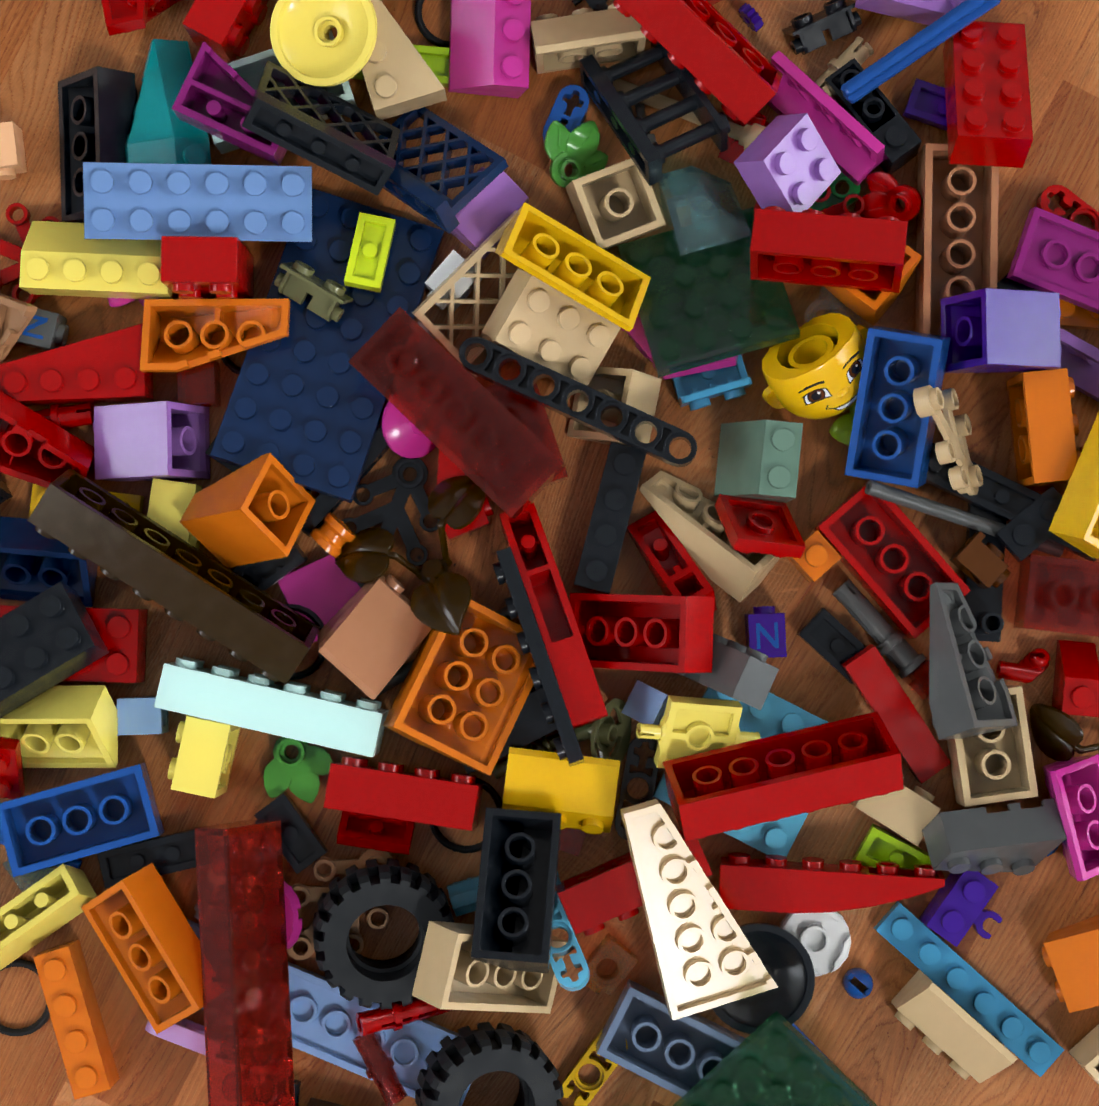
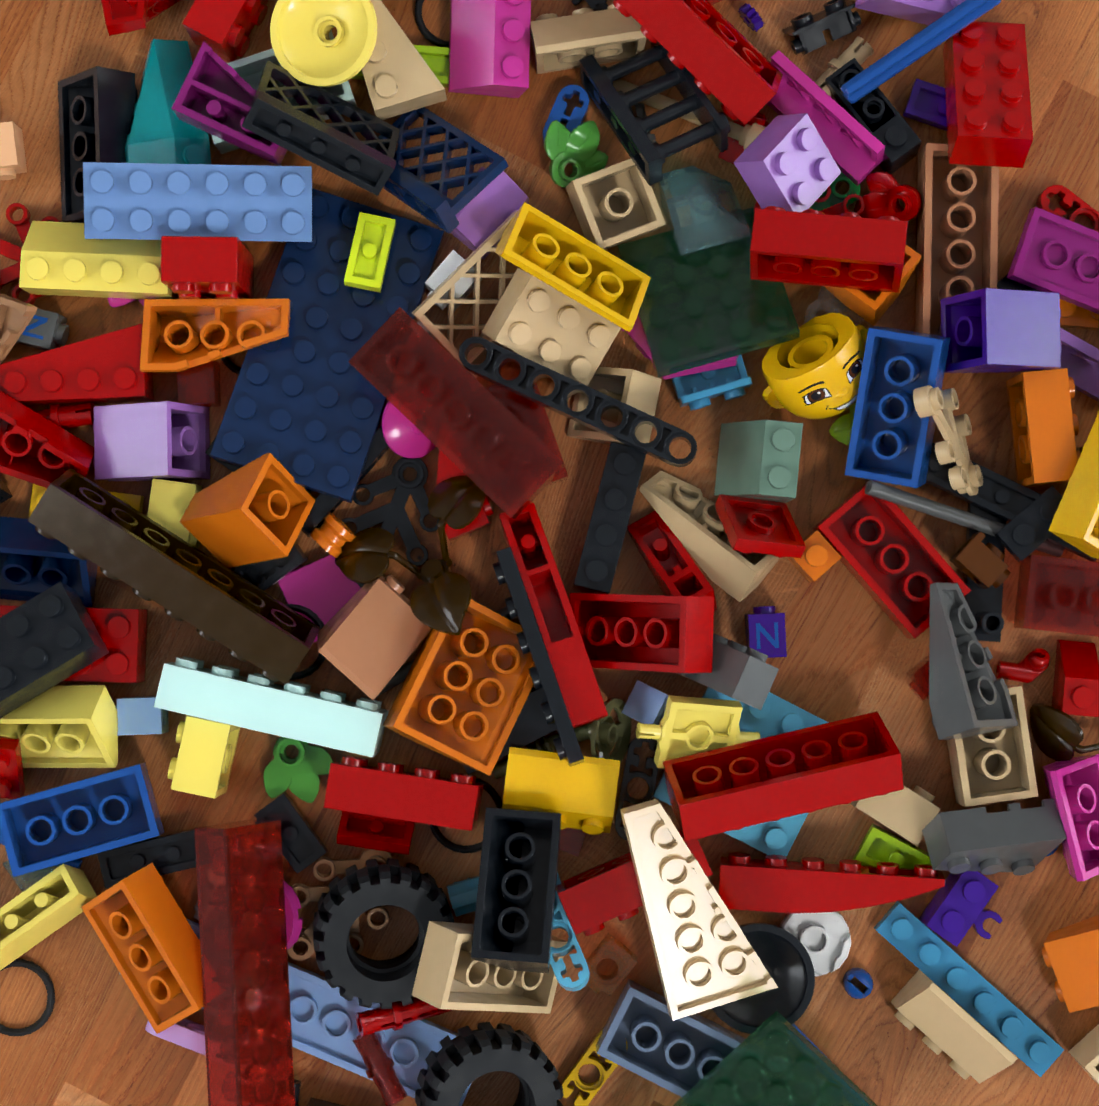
orange brick [33,939,120,1100] -> none
olive hinge [274,260,353,322] -> none
black hinge [797,608,866,684] -> none
dark grey pin [832,579,926,679] -> none
red tile [841,644,951,784] -> none

